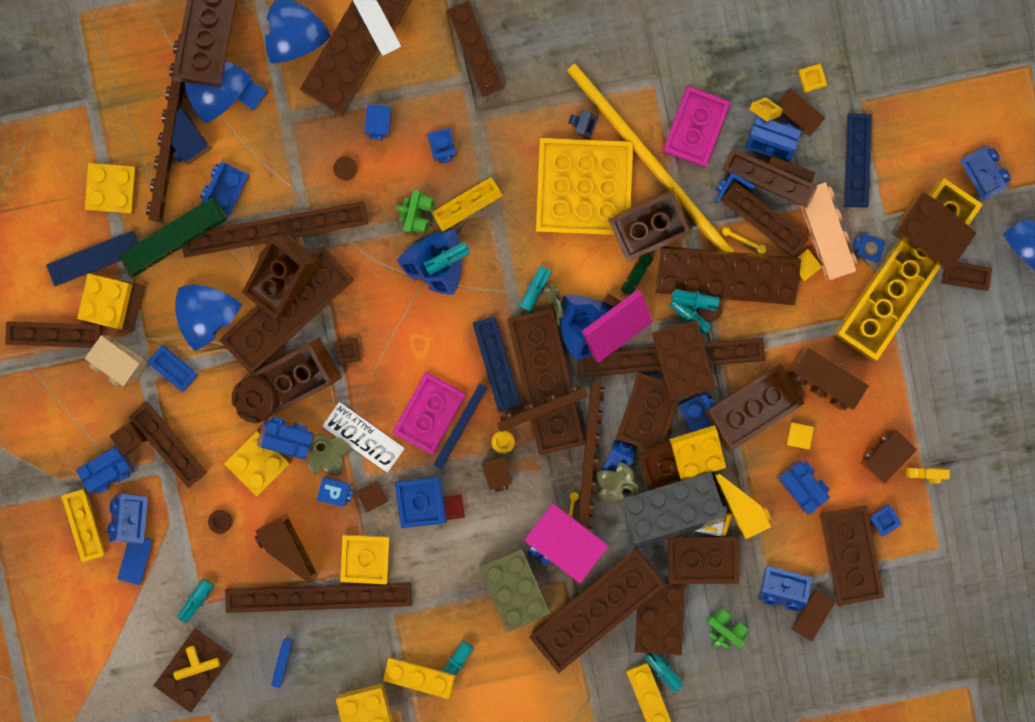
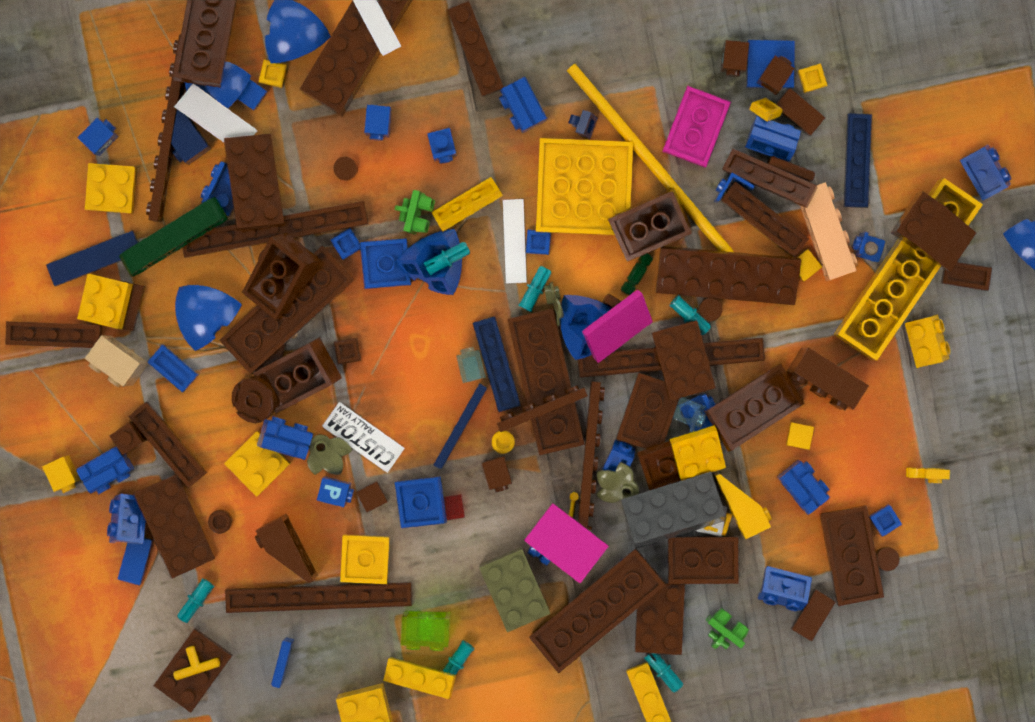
yellow plate [61,488,106,562] -> none
dark pink tile [392,372,466,455] -> none
teal axle [671,289,719,312] -> none
yellow hinge [722,227,766,254] -> none
reddish brown brick [860,429,917,483] -> none
none -> yellow brick [42,455,81,493]
none -> blue brick [77,118,119,157]
none -> reddish brown plate [133,474,215,579]
none -> white sticker [174,84,257,142]
none -> reddish brown plate [224,133,284,231]
none -> yellow tile [259,60,287,88]
none -> blue tile [331,228,360,260]
none -> blue tile [360,238,411,289]
none -> clear neon green brick [401,610,451,651]
none -> clear light blue brick [456,347,486,383]
none -> blue brick [498,77,547,133]
none -> white sticker [503,199,527,283]
none -> blue tile [526,230,551,255]
none -> clear light blue bracket [673,397,706,433]
none -> reddish brown brick [720,40,749,77]
none -> blue tile [746,40,795,89]
none -> reddish brown brick [756,56,795,95]
none -> reddish brown tile [876,547,900,571]
none -> yellow bracket [905,314,951,368]

